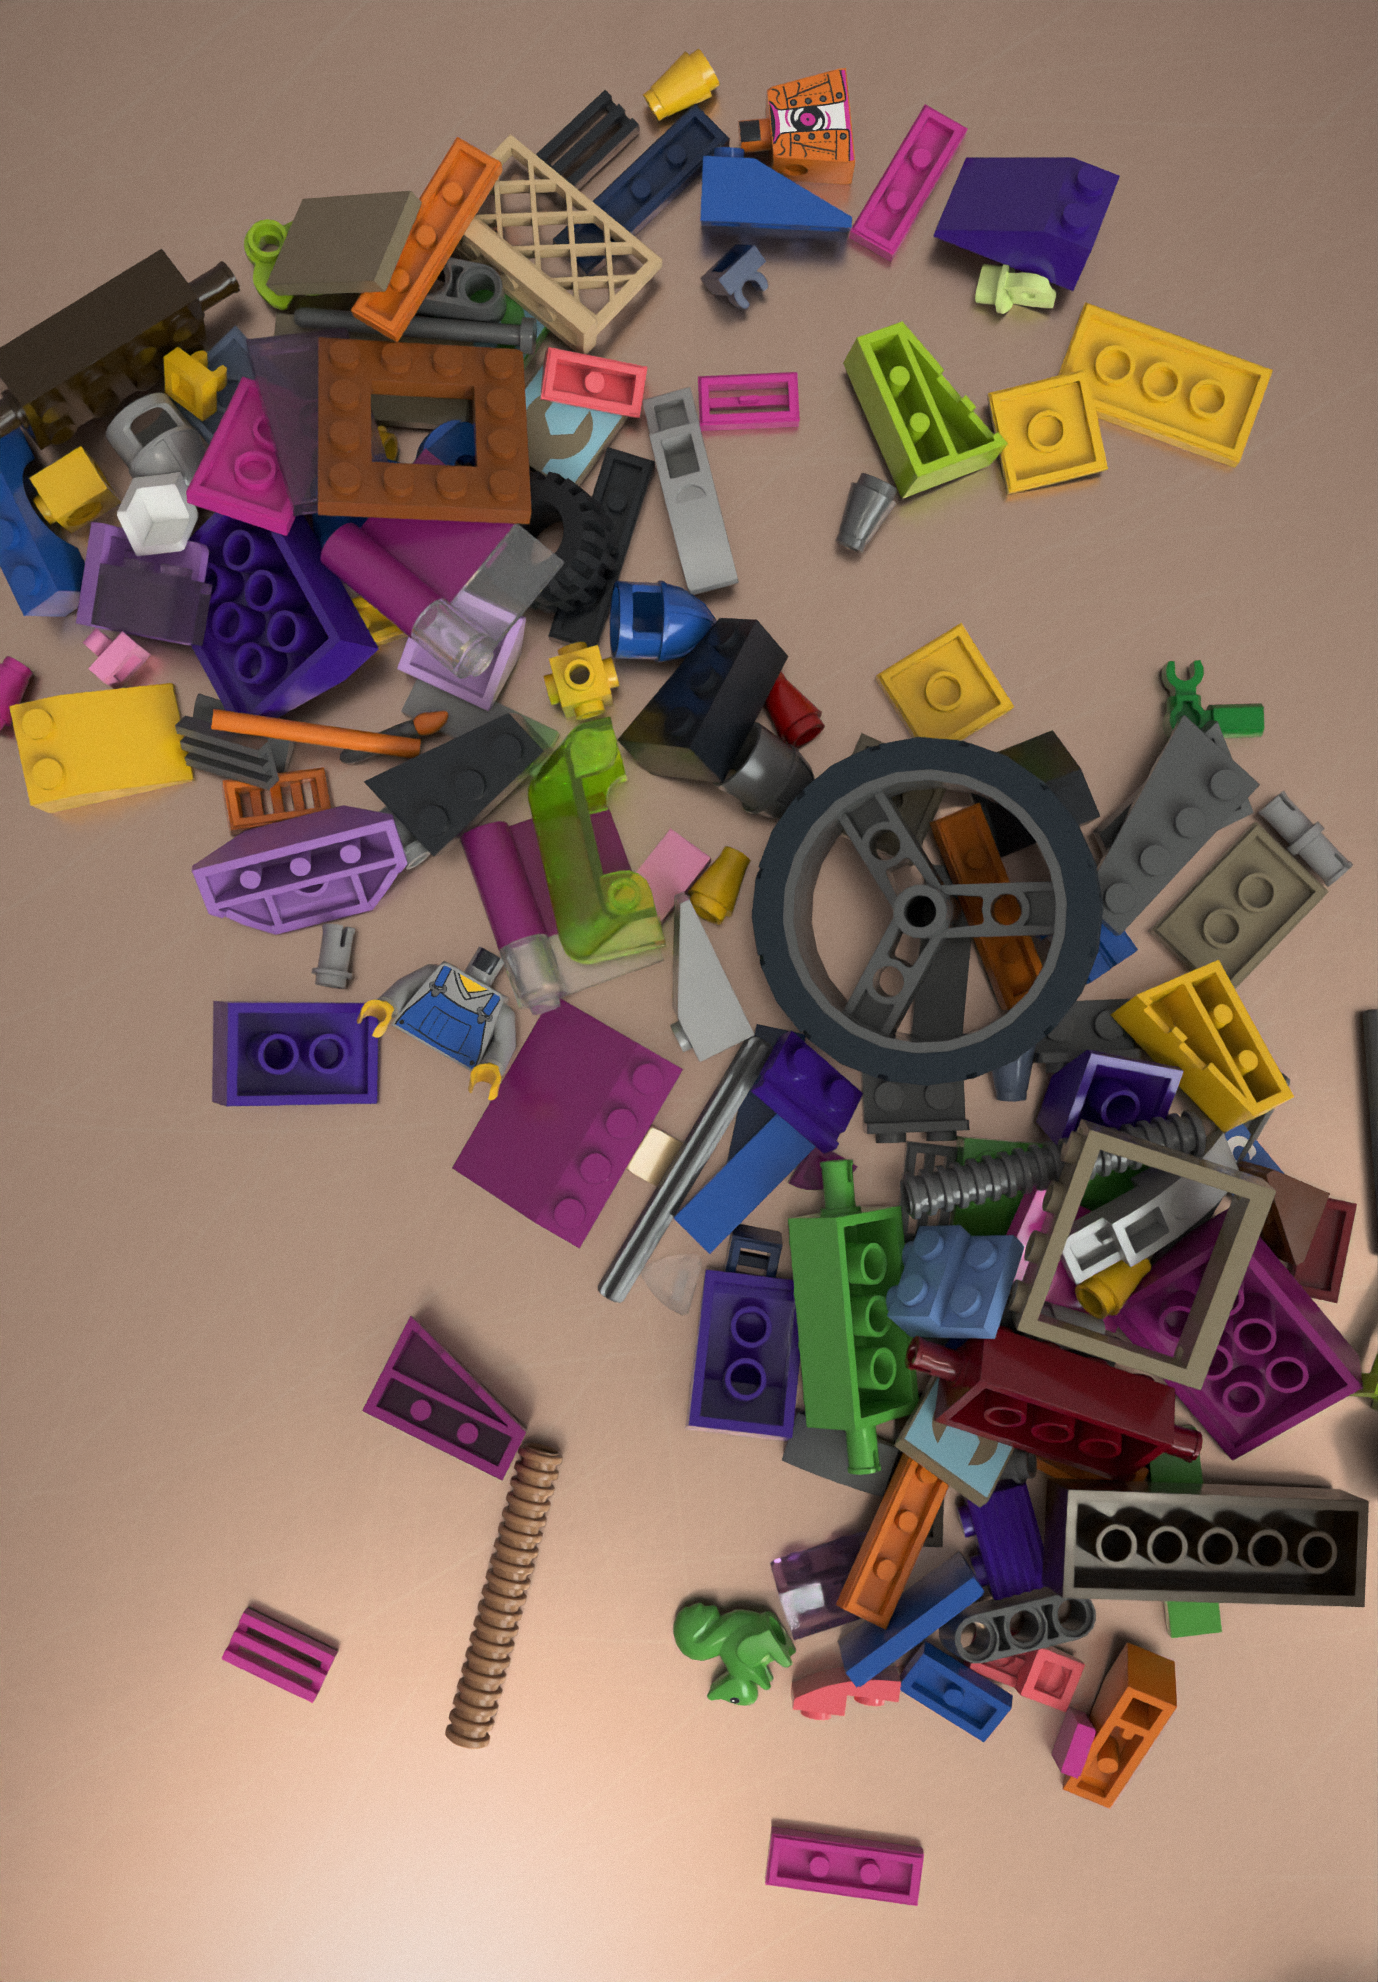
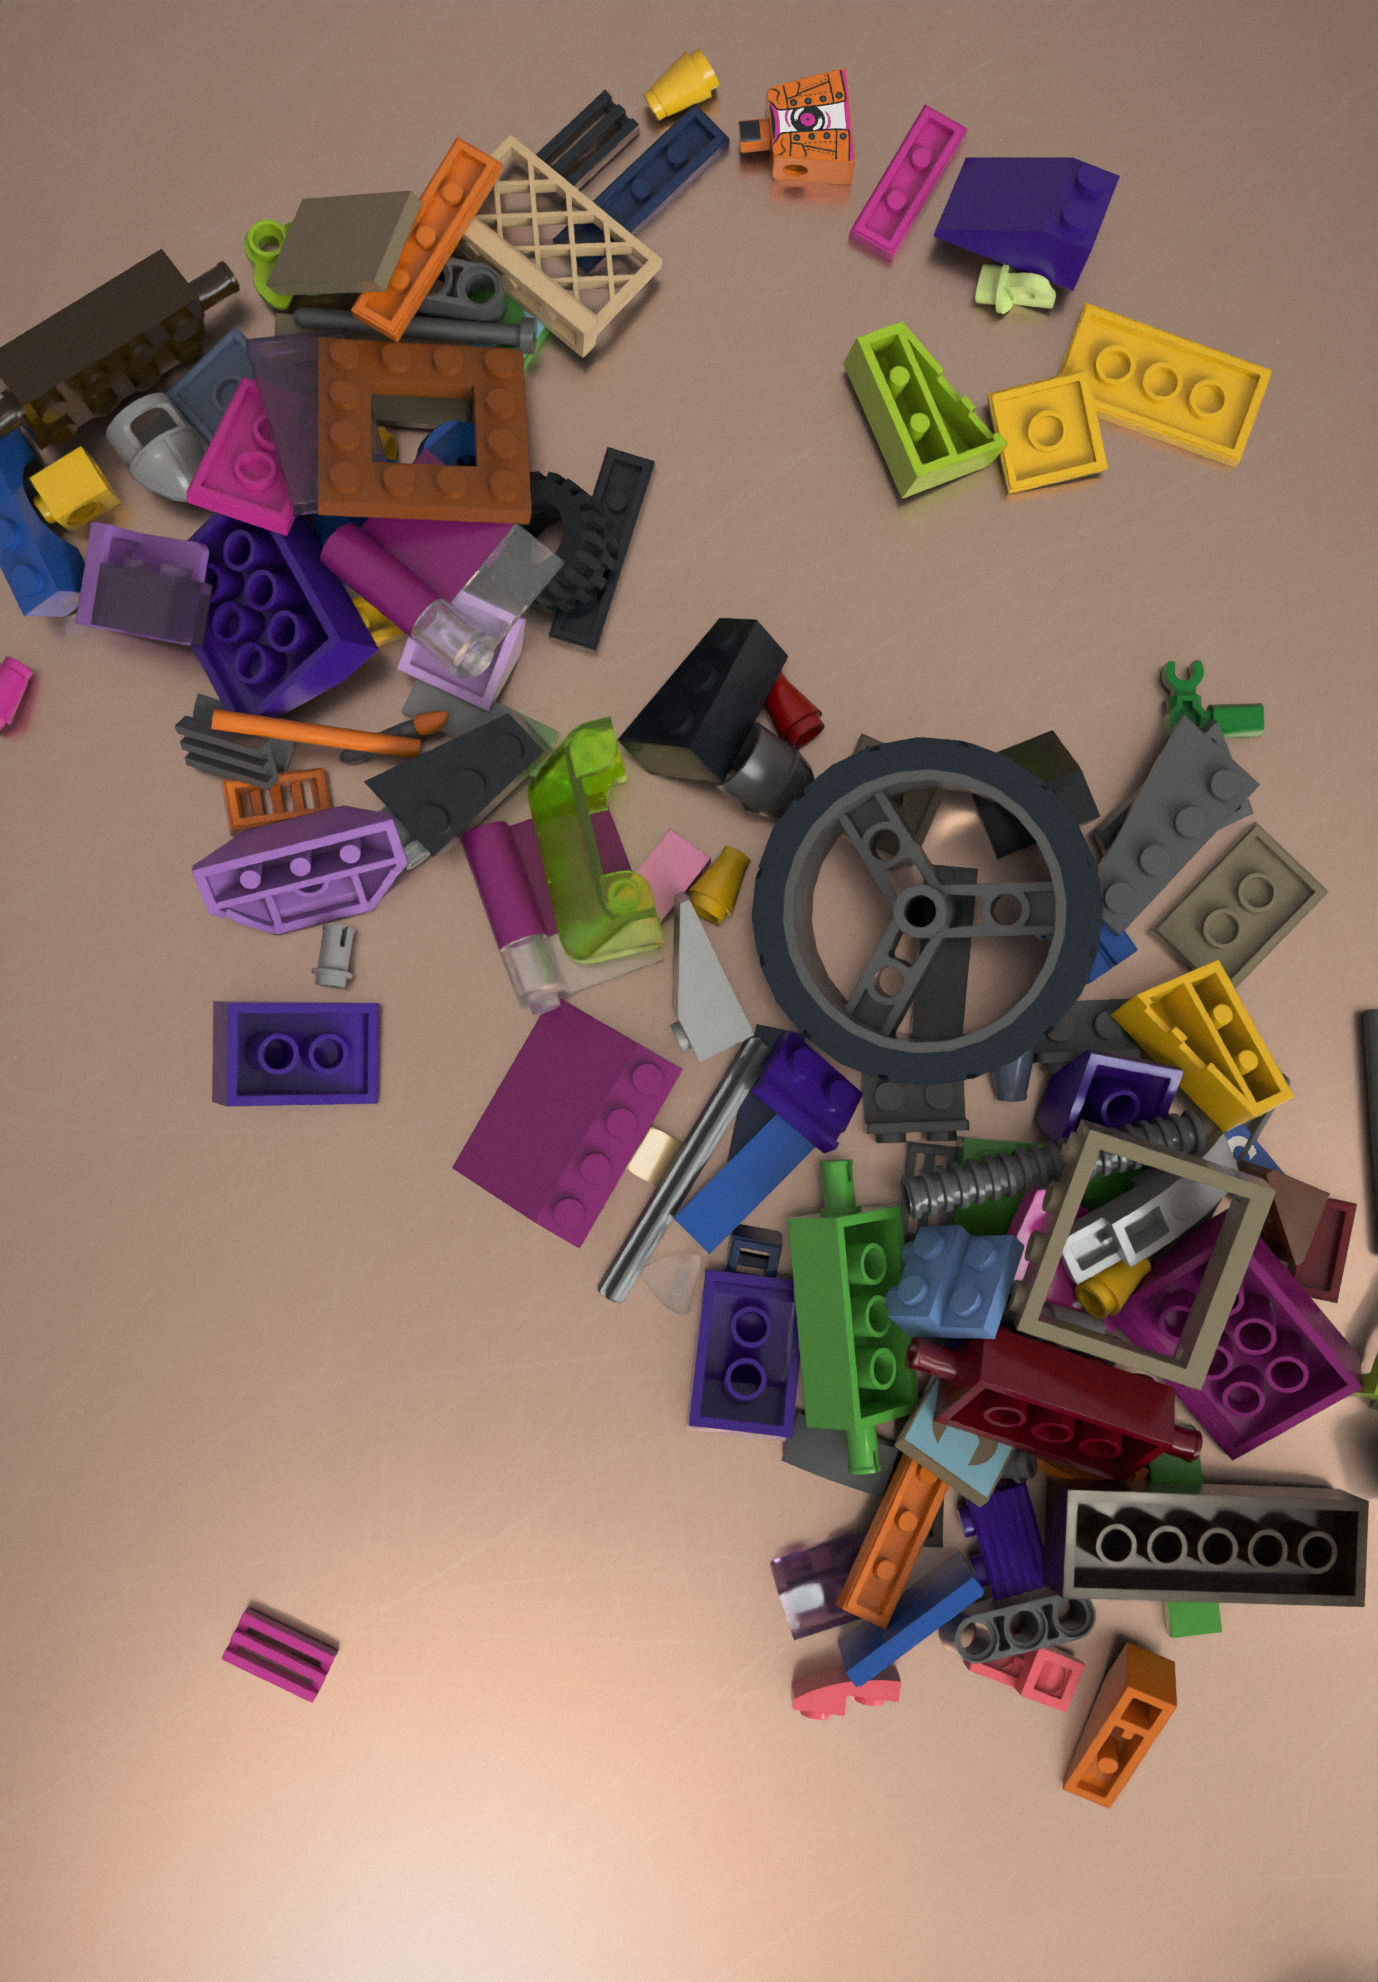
yellow slope [9,683,195,813] -> none
bright pink tile [83,628,151,689] -> none
white panel [117,472,199,556] -> none
yellow tile [163,347,227,421] -> none
torso [357,946,516,1100] -> none
magenta wedge [362,1316,527,1481] -> none
medium nougat piece [445,1443,563,1749] -> none
tile [525,360,628,487] -> none
coral slope [540,347,647,419] -> none
yellow brick [543,642,619,720] -> none
blue helmet [610,580,717,663] -> none
light grey slope [642,387,739,595] -> none
bright green animal [673,1602,796,1706] -> none
dark pink tile [698,372,800,431] -> none
blue slope [700,147,852,233] -> none
dark blue tile [700,244,768,309] -> none
dark pink tile [764,1826,924,1906] -> none
magenta tile [788,1147,858,1190] -> none
dark grey cone [835,473,897,553] -> none
yellow tile [875,623,1014,741] -> none
blue plate [899,1641,1013,1742] -> none
orange tile [929,803,1043,1010] -> none
dark pink tile [1051,1707,1096,1779] -> none
light grey pin [1258,790,1353,887] -> none

